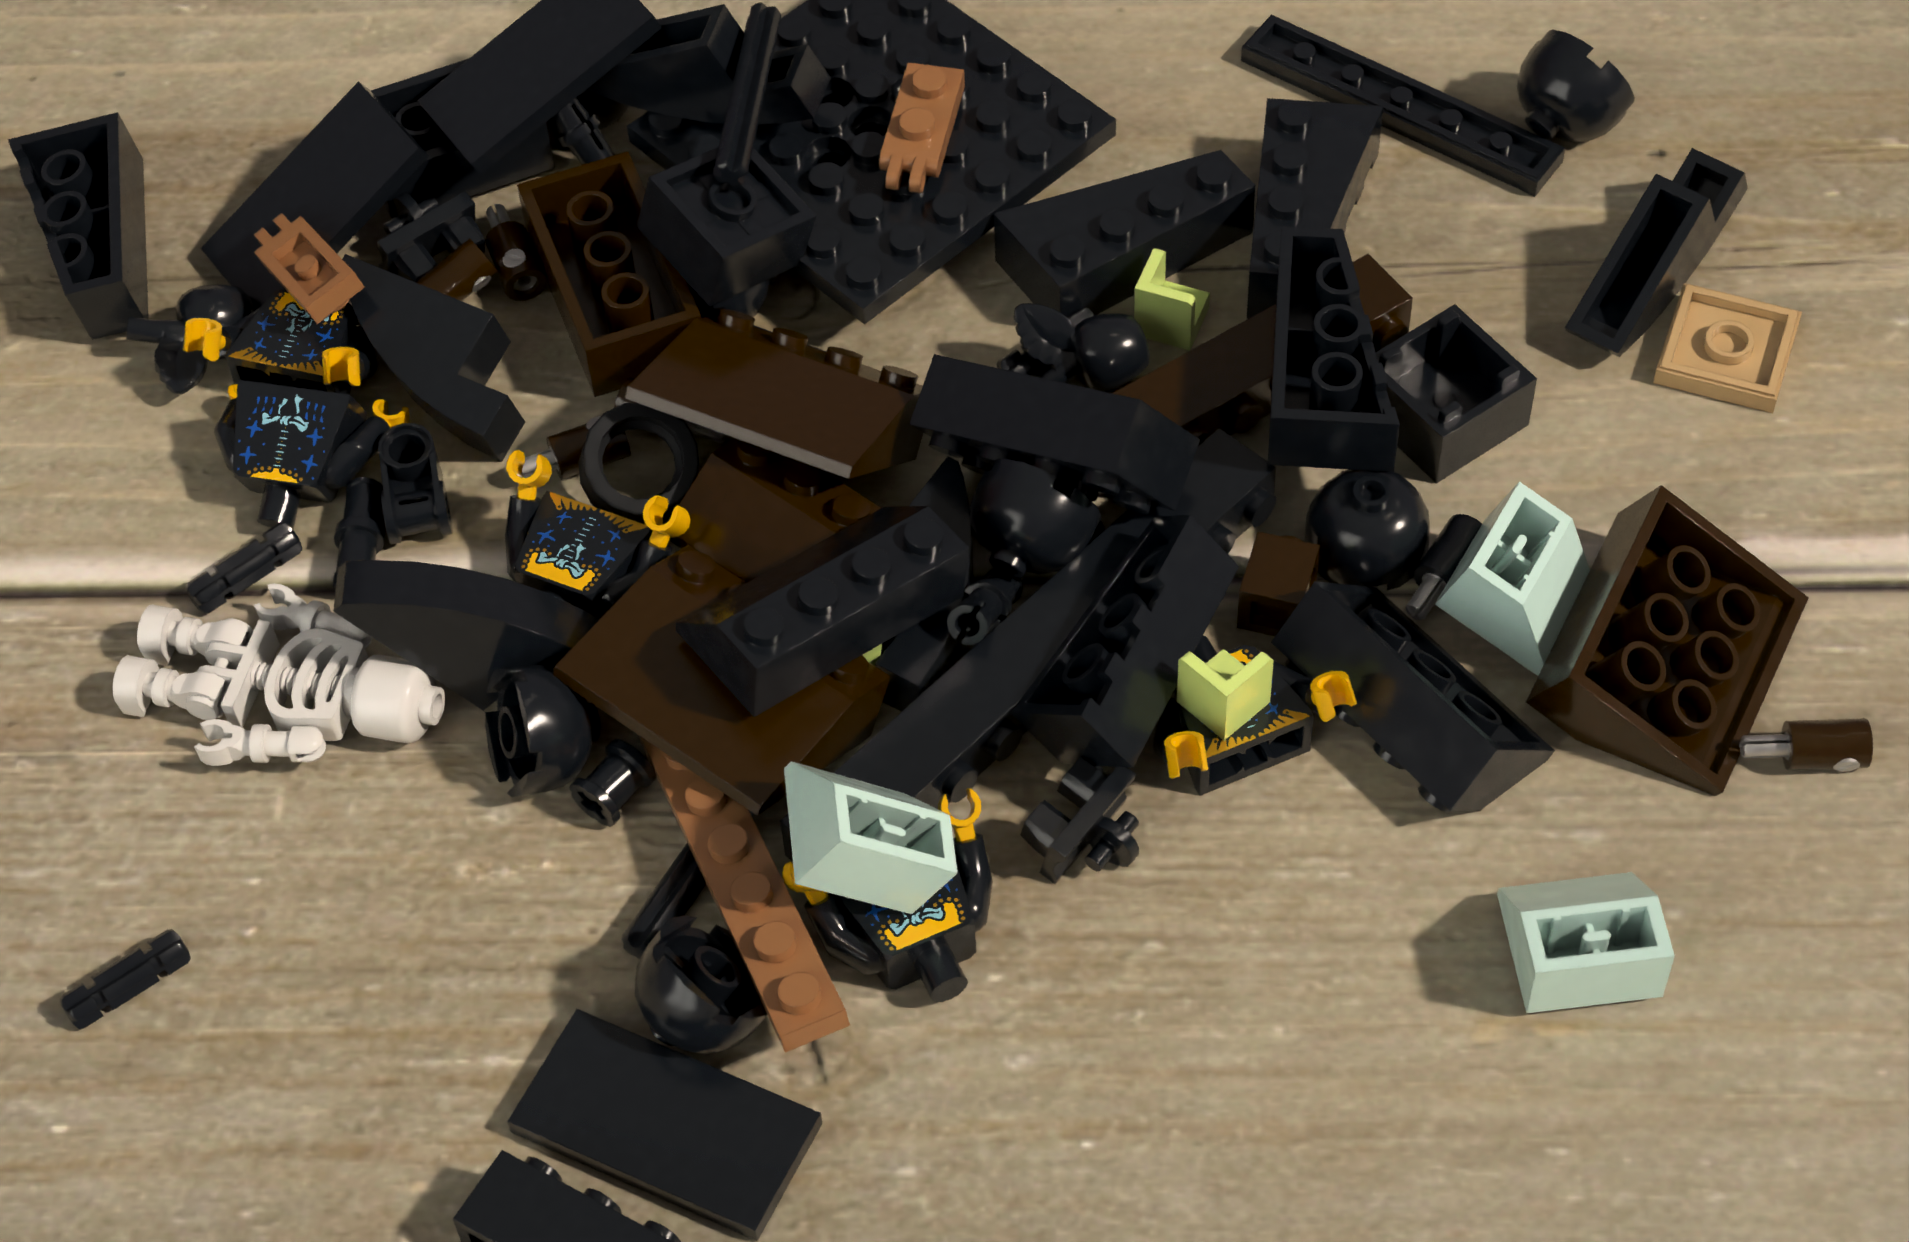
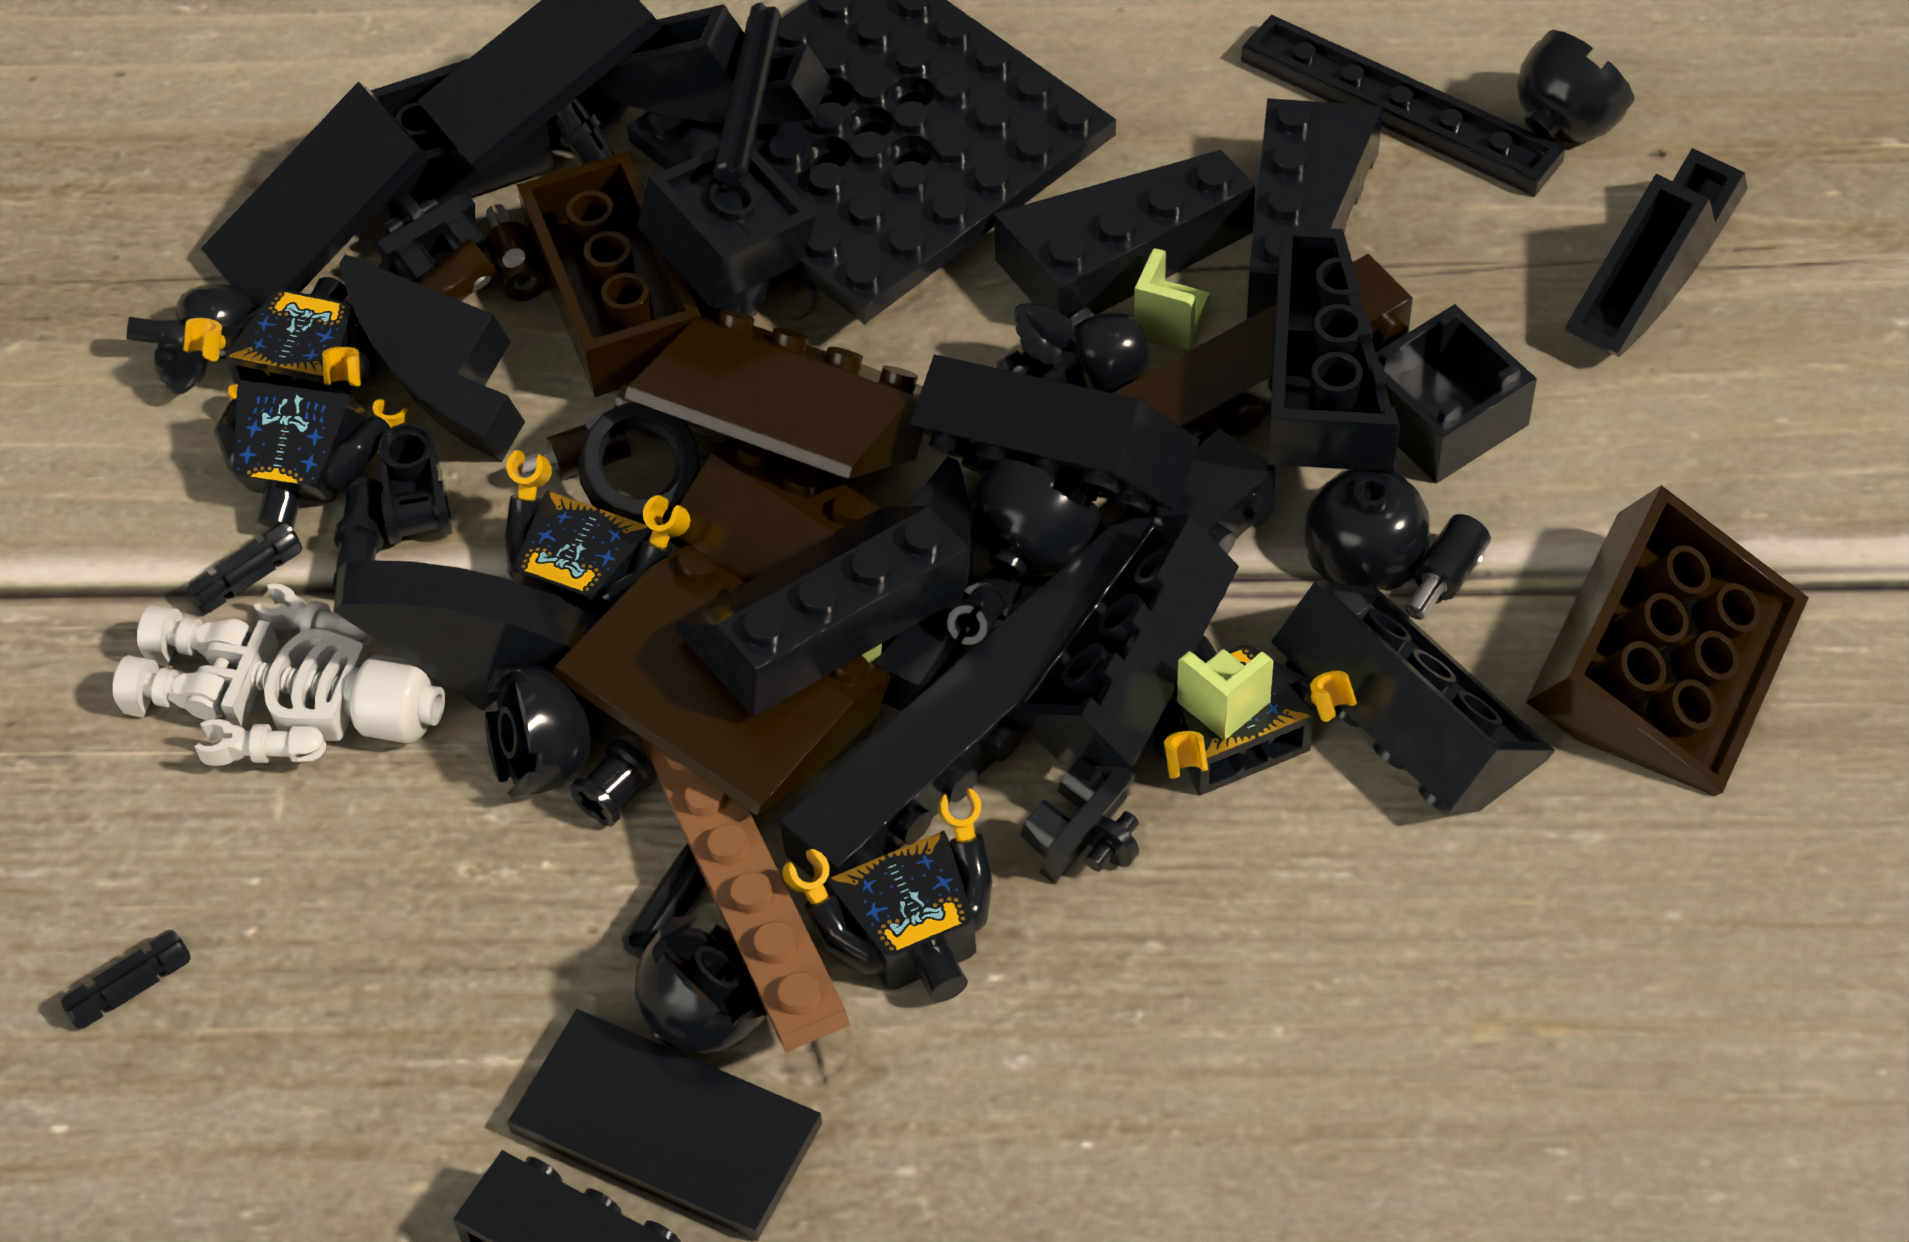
black wedge [8,112,149,340] -> none
medium nougat hinge [254,213,365,324] -> none
light aqua slope [784,761,958,914] -> none
medium nougat hinge [879,63,965,193] -> none
dark brown brick [1237,531,1320,636] -> none
light aqua slope [1435,481,1590,676] -> none
light aqua slope [1497,872,1675,1013] -> none
tan tile [1653,283,1802,413] -> none
dark brown piece [1739,718,1873,772] -> none

